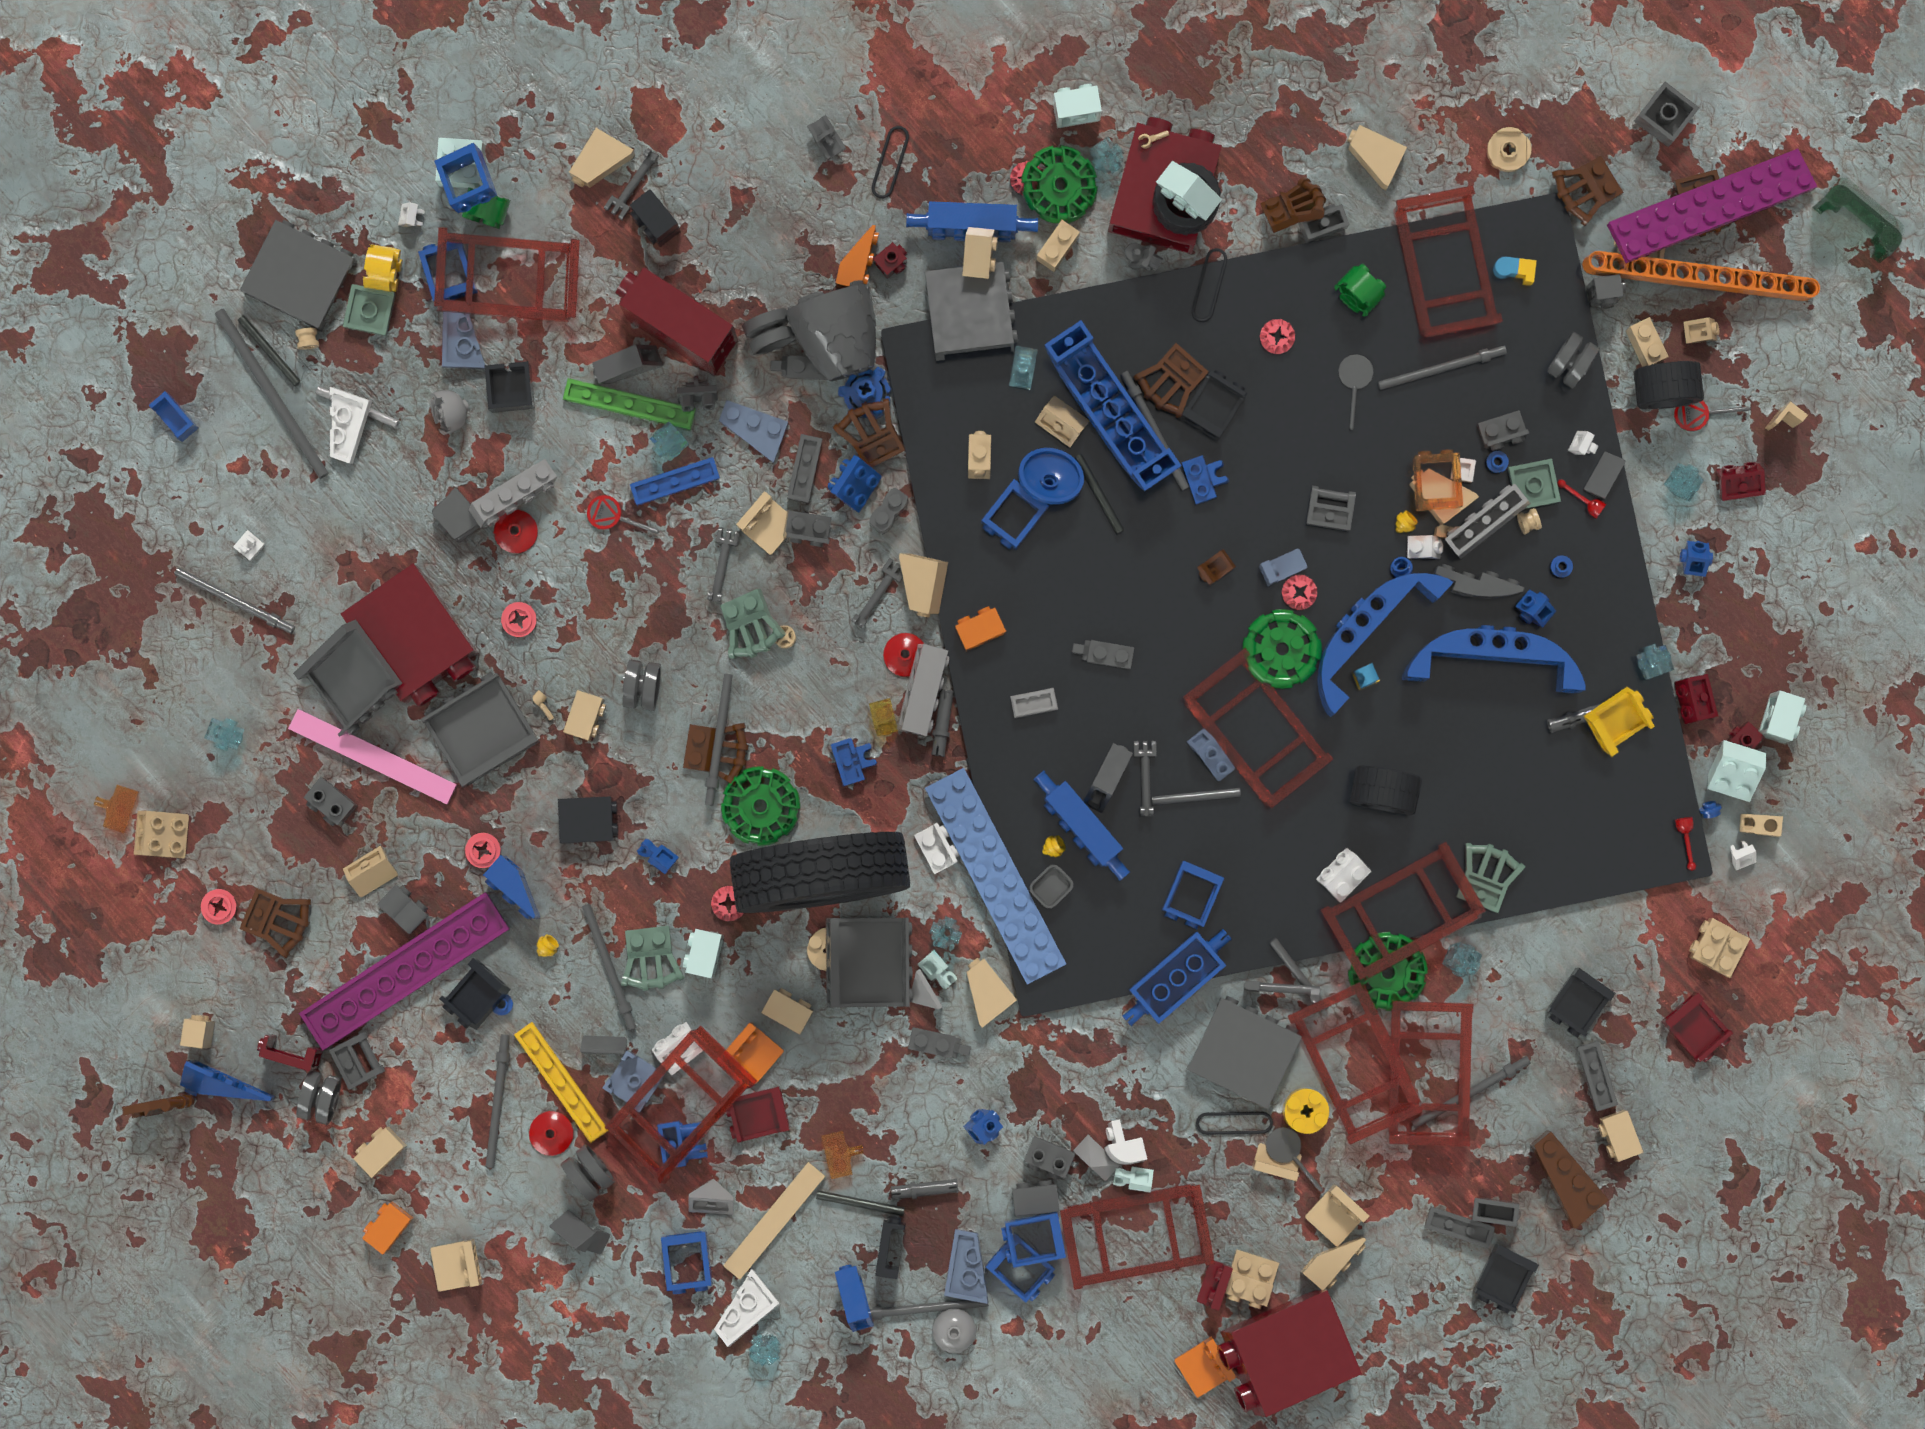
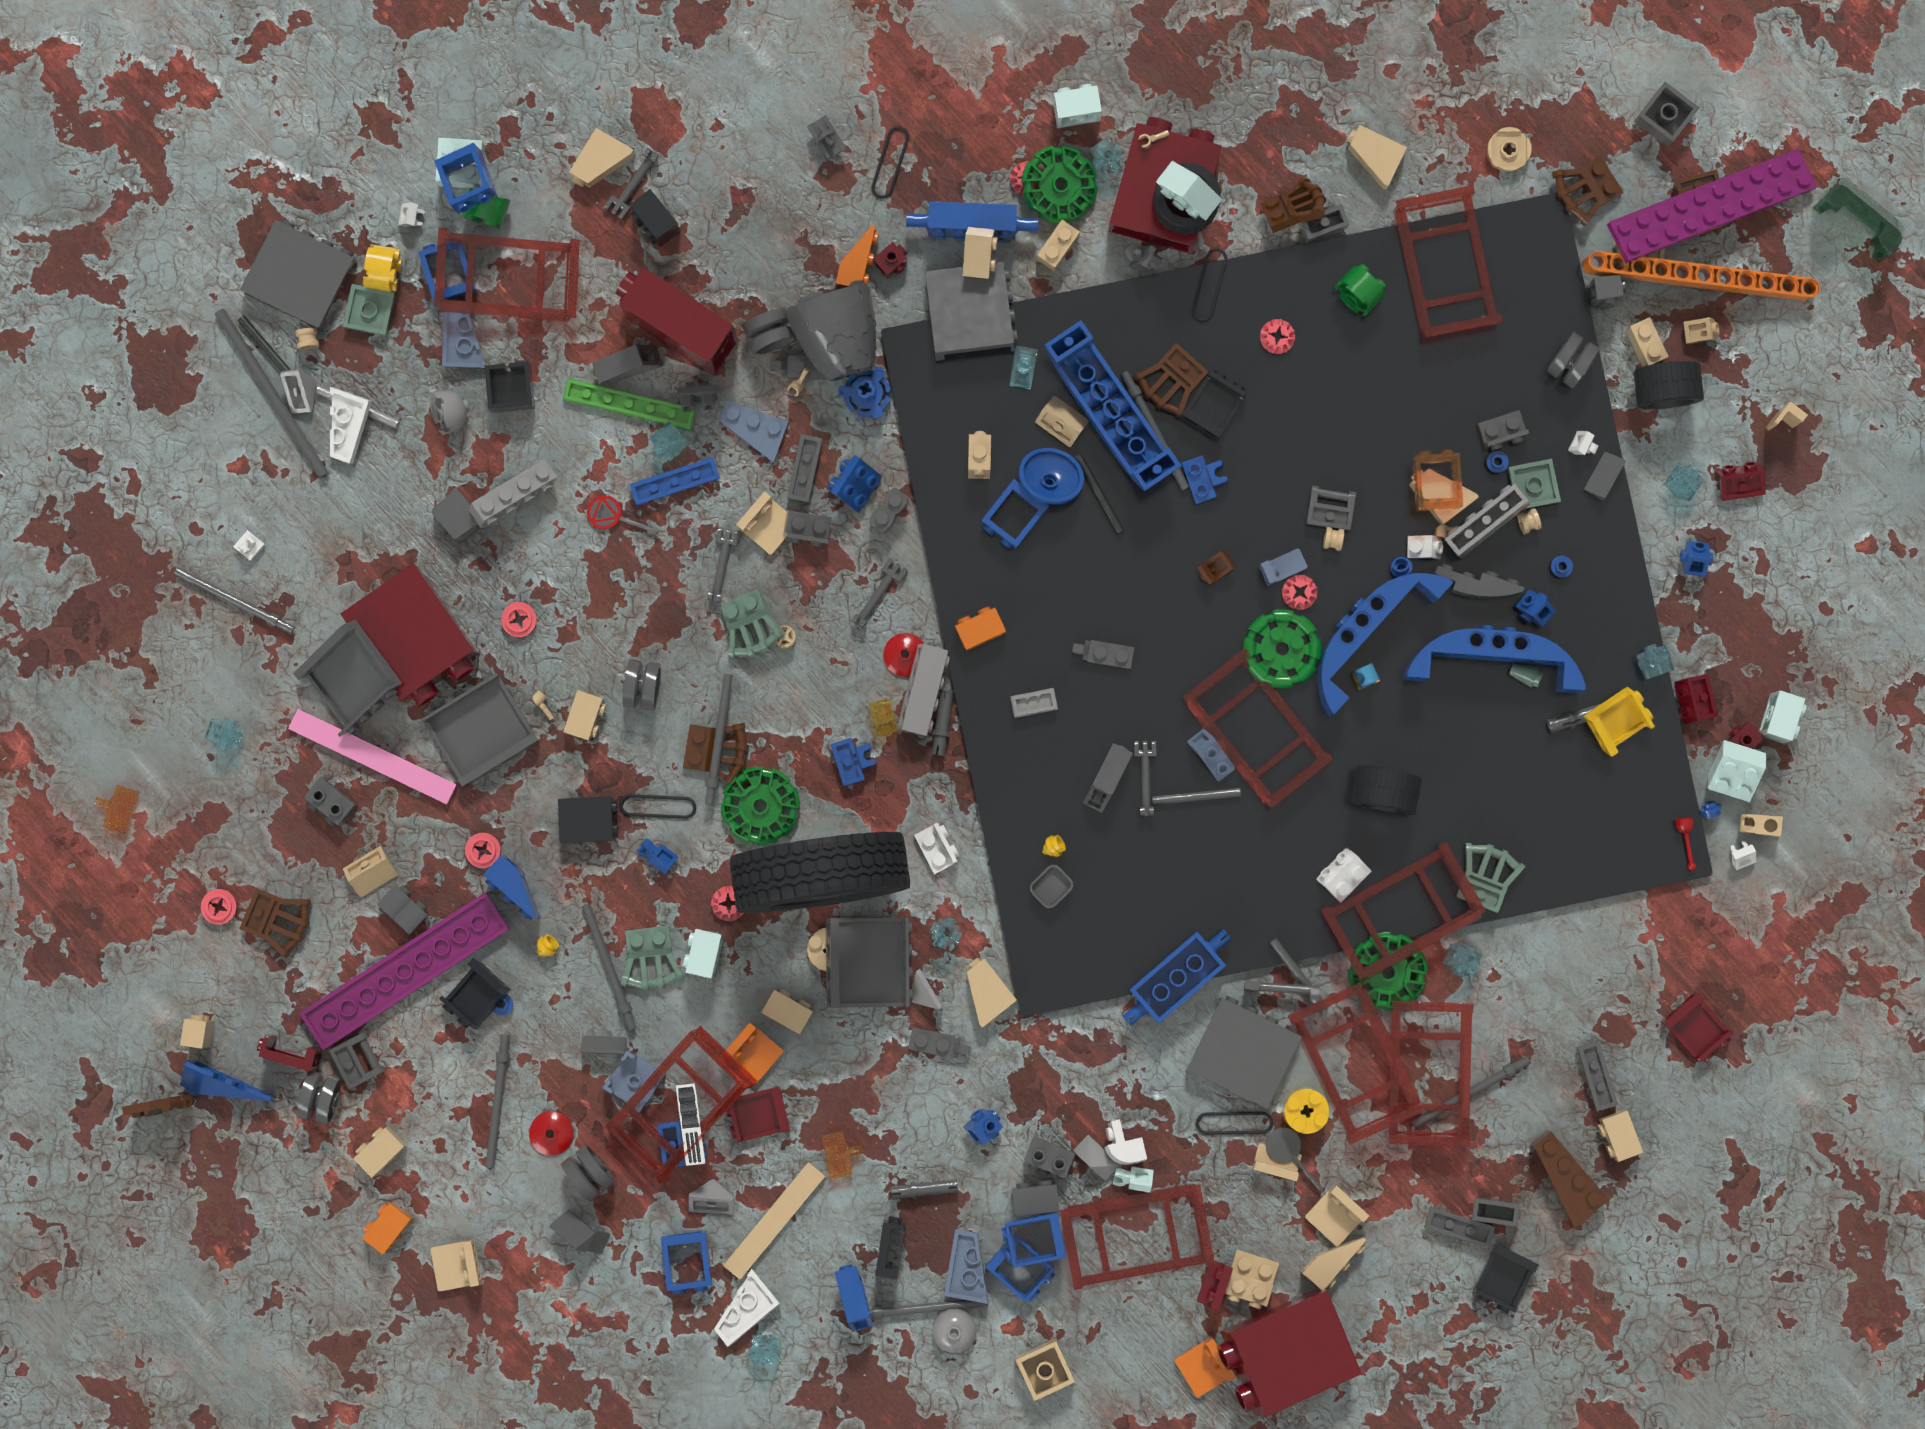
tan bracket [134,811,189,858] -> none
blue panel [149,391,199,442] -> none
red dish [494,510,538,553] -> none
yellow tile [514,1022,609,1143] -> none
white bracket [652,1022,706,1075] -> none
pearl dark grey bar [816,1190,905,1216] -> none
reddish brown plate [833,398,905,467] -> none
tan slope [899,553,948,617] -> none
light aqua plate [918,950,957,990] -> none
medium blue plate [925,768,1066,984] -> none
blue brick [1033,771,1130,881] -> none
blue window [1162,861,1224,929] -> none
dark grey piece [1338,354,1373,430] -> none
dark grey bar [1378,345,1507,390] -> none
yellow plate [1395,510,1418,533] -> none
white plate [1450,457,1476,483] -> none
leg [1493,257,1537,286] -> none
black panel [1546,968,1616,1038] -> none
red hinge [1557,479,1607,518] -> none
piece [1674,401,1751,431] -> none
tan plate [1689,918,1750,978] -> none
none -> light grey slope [280,369,317,414]
none -> black piece [619,794,696,819]
none -> sticker [676,1083,705,1166]
none -> tan hand [787,367,809,396]
none -> tan brick [1015,1338,1075,1401]
none -> tan wheel [1323,527,1344,551]
none -> sand green cone [1509,663,1544,688]

